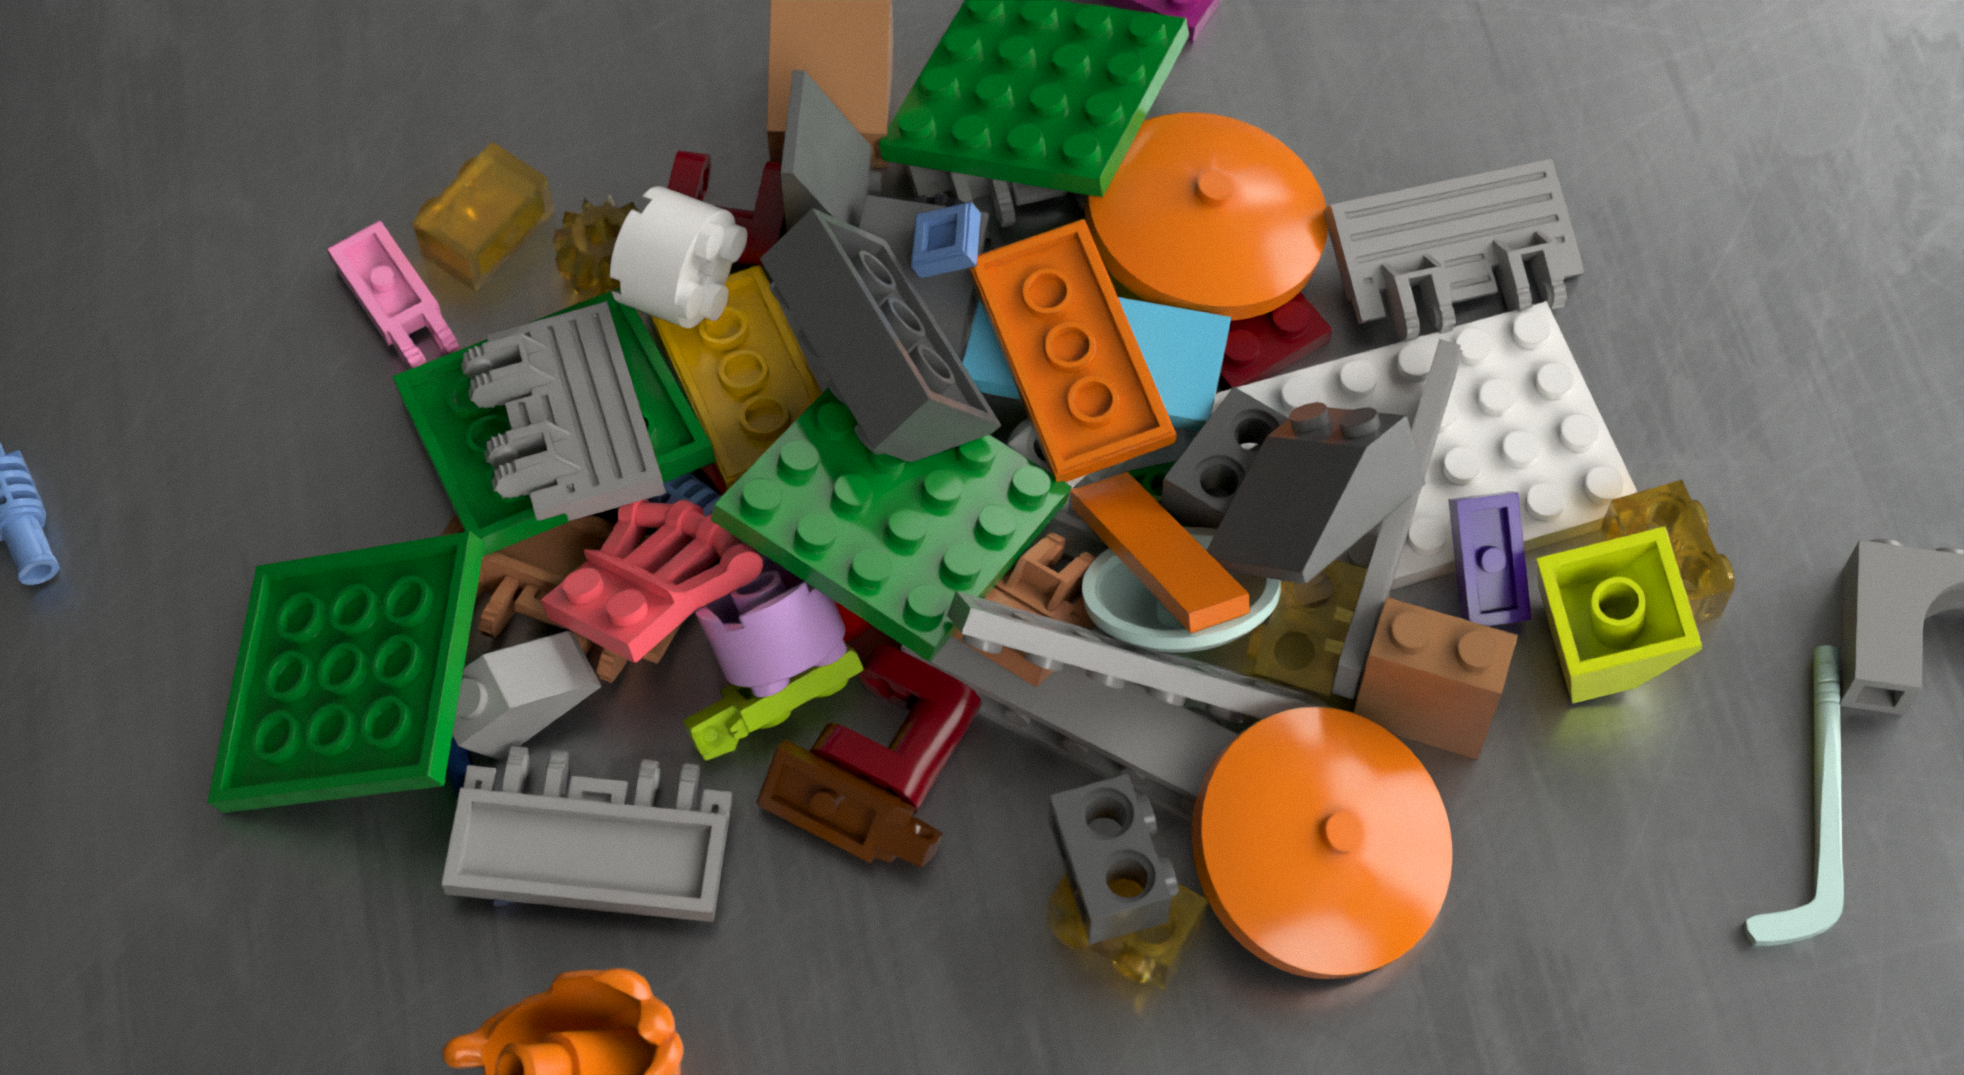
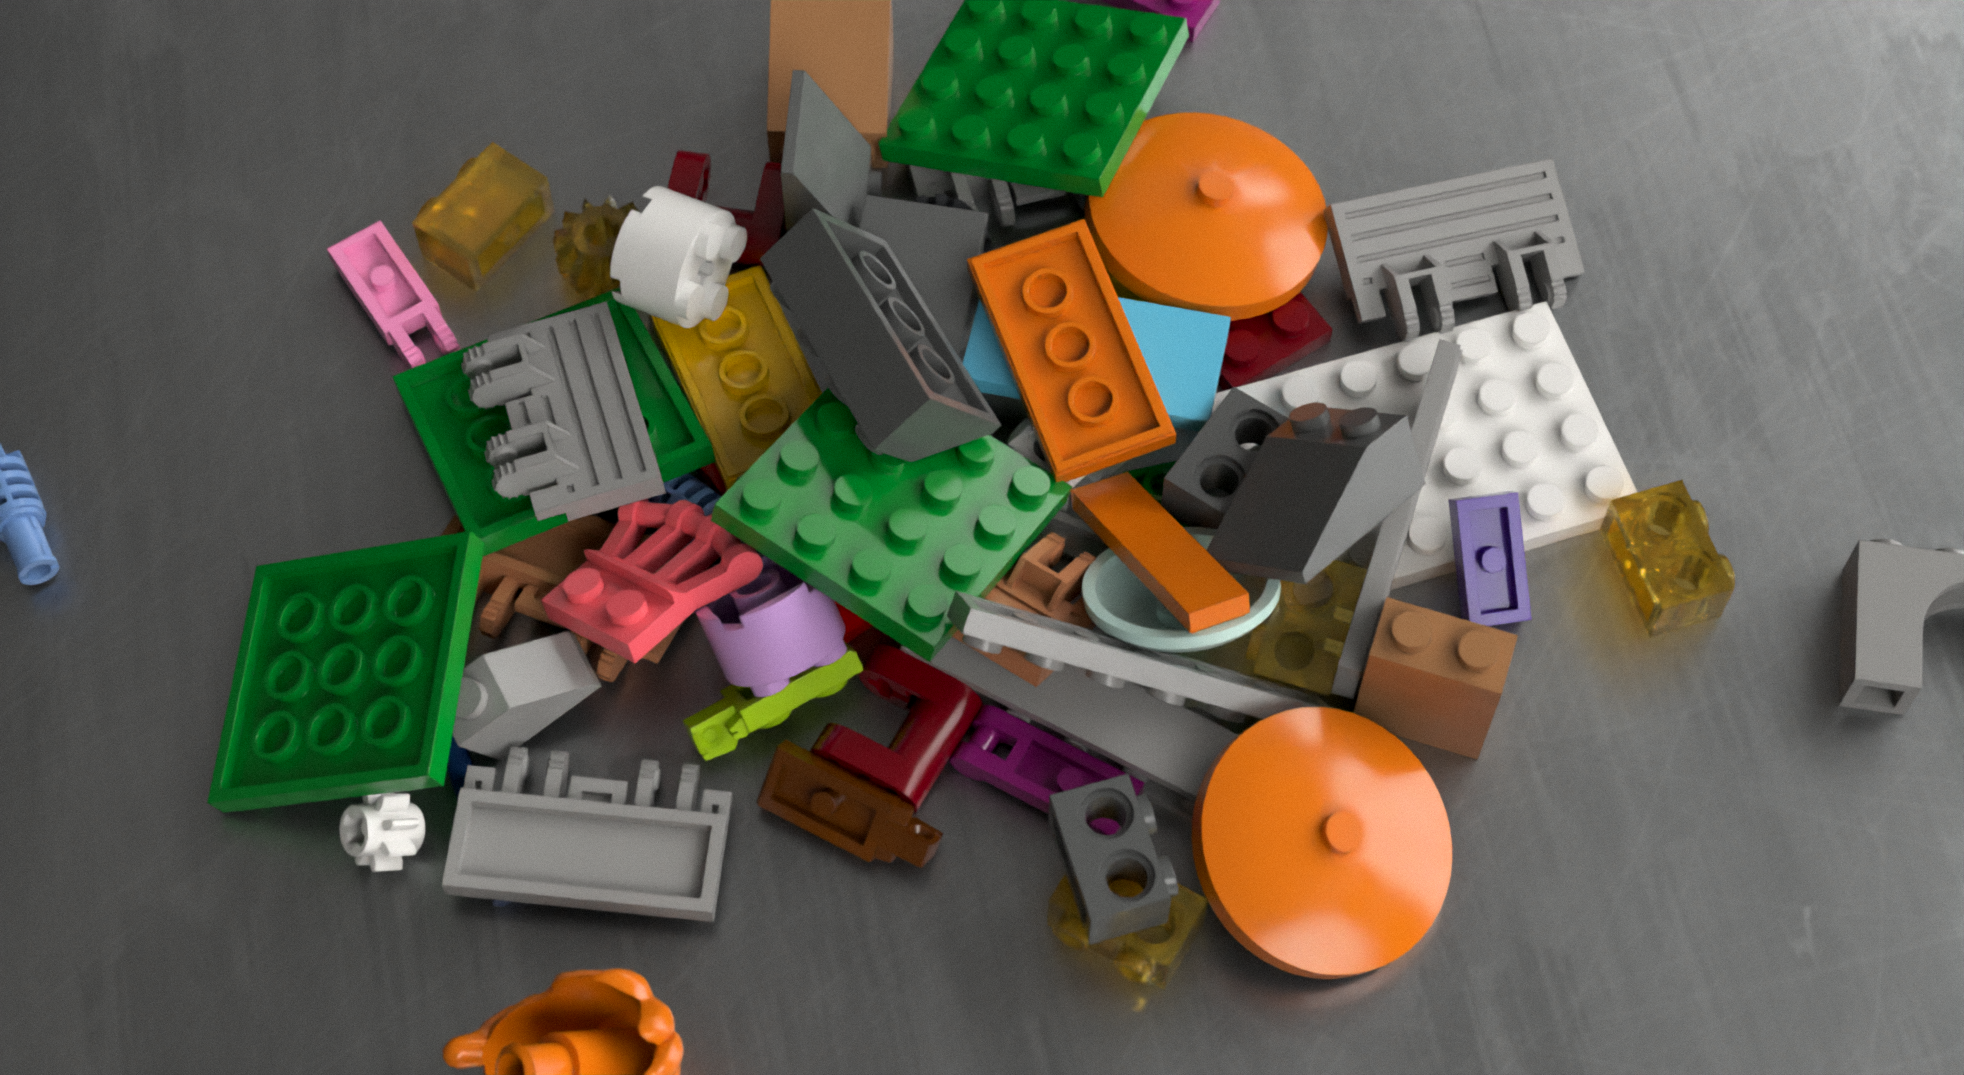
medium blue tile [911,202,981,278] -> none
neon yellow slope [1536,526,1702,704] -> none
light aqua piece [1743,645,1844,946] -> none
none -> white gear [340,792,425,872]
none -> magenta plate [949,705,1144,835]

